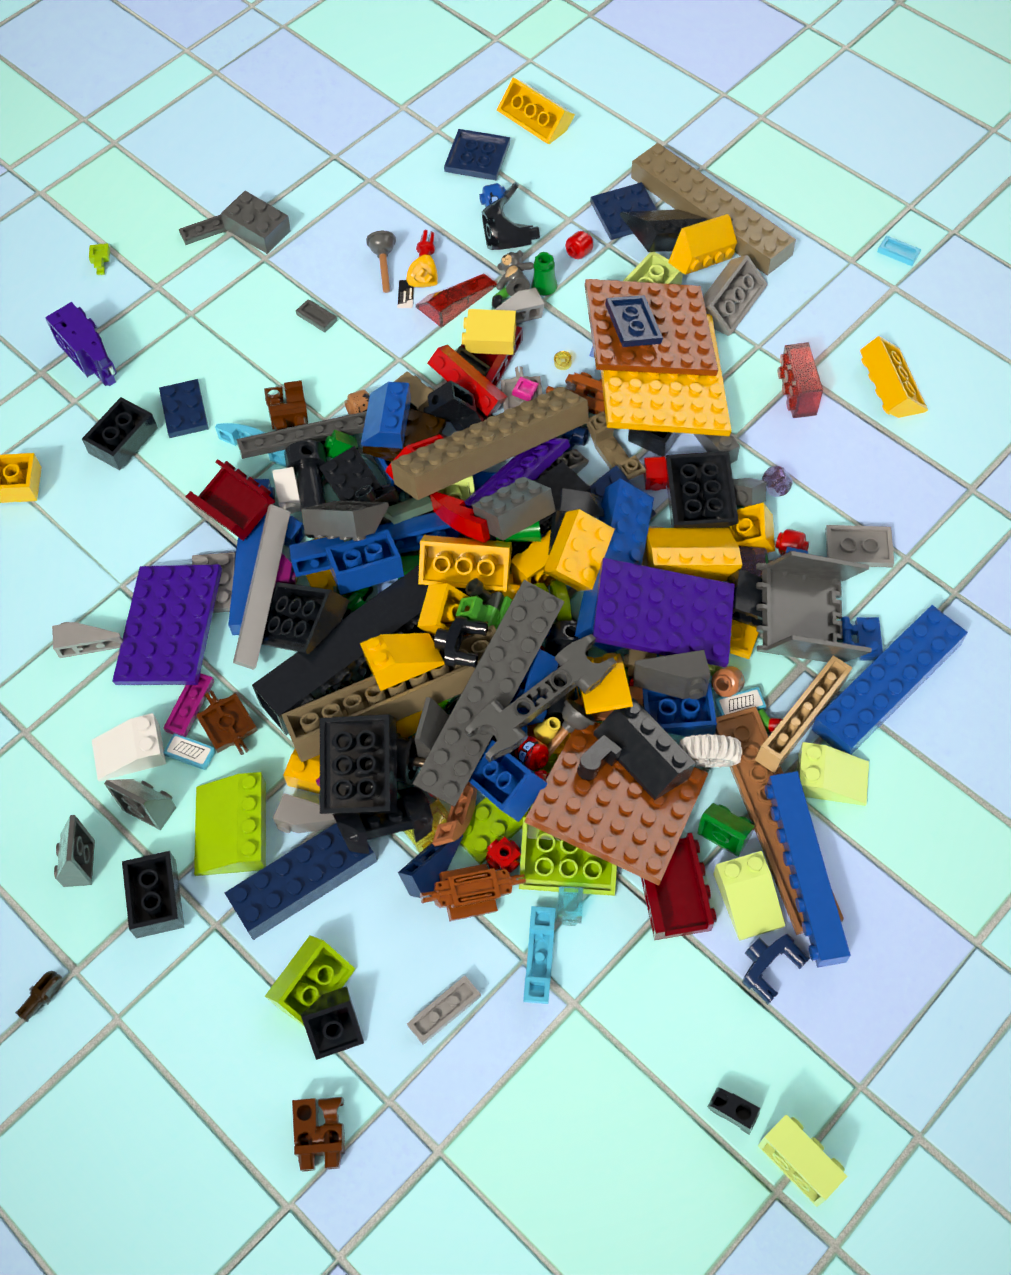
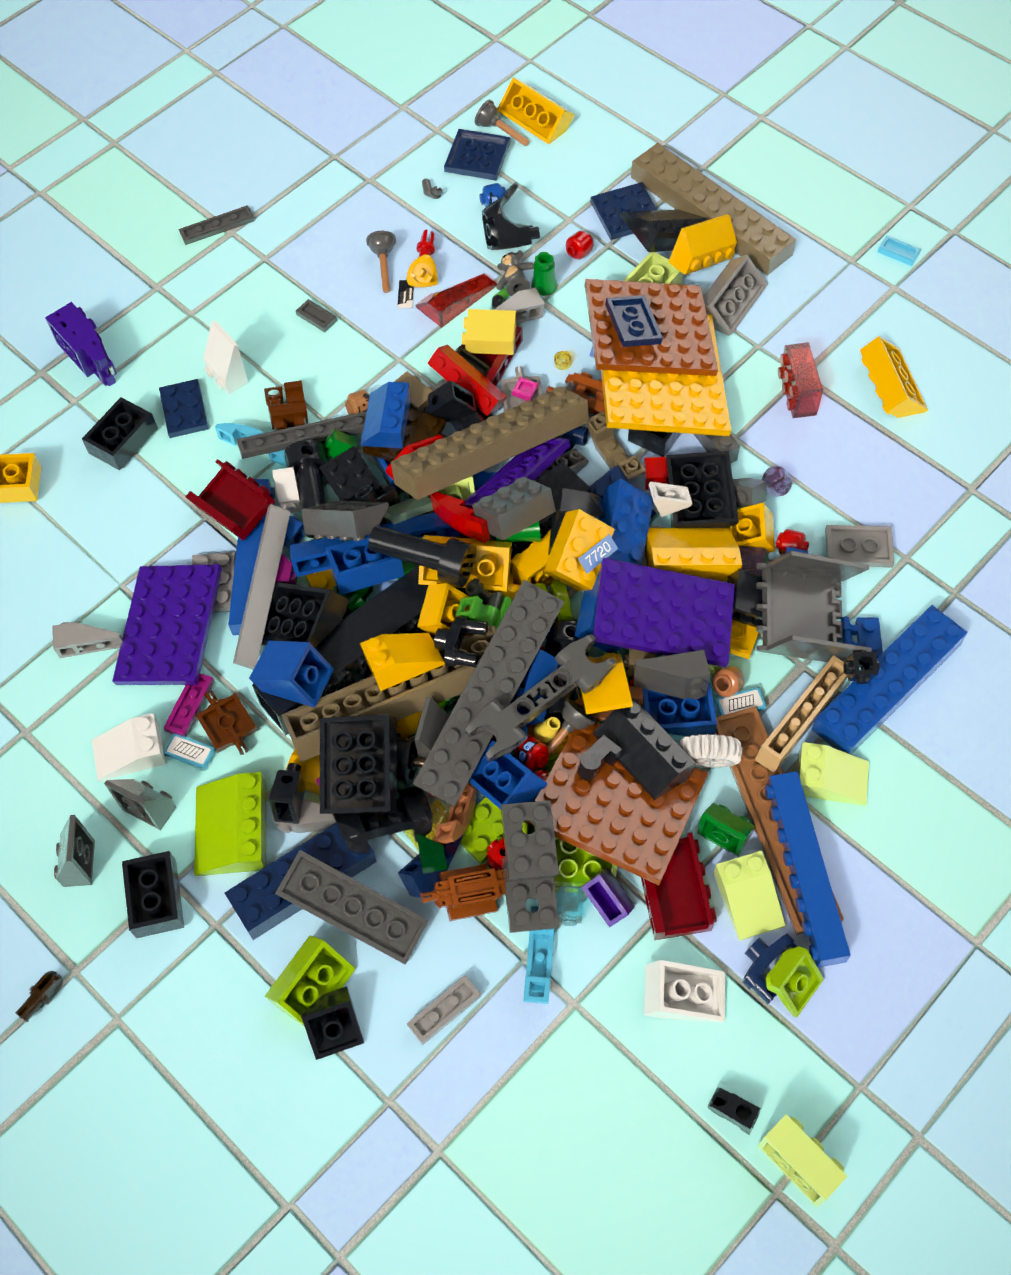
lime plate [89,243,110,275] -> none
dark grey brick [221,190,291,254] -> none
reddish brown hips [292,1097,345,1172] -> none
arm [758,709,782,733] -> none
none -> white slope [203,320,248,395]
none -> blue slope [249,641,334,707]
none -> black torso [269,763,305,824]
none -> dark grey plate [275,850,429,965]
none -> black piece [368,525,476,588]
none -> dark green tile [416,834,447,874]
none -> dark grey arm [421,178,442,199]
none -> dark grey piece [474,99,529,146]
none -> dark grey bracket [501,800,560,933]
none -> medium blue sticker [578,534,618,574]
none -> dark purple brick [581,867,635,928]
none -> white slope [644,960,725,1023]
none -> white slope [649,482,692,517]
none -> lime slope [766,946,824,1018]
none -> black brick [843,650,879,684]

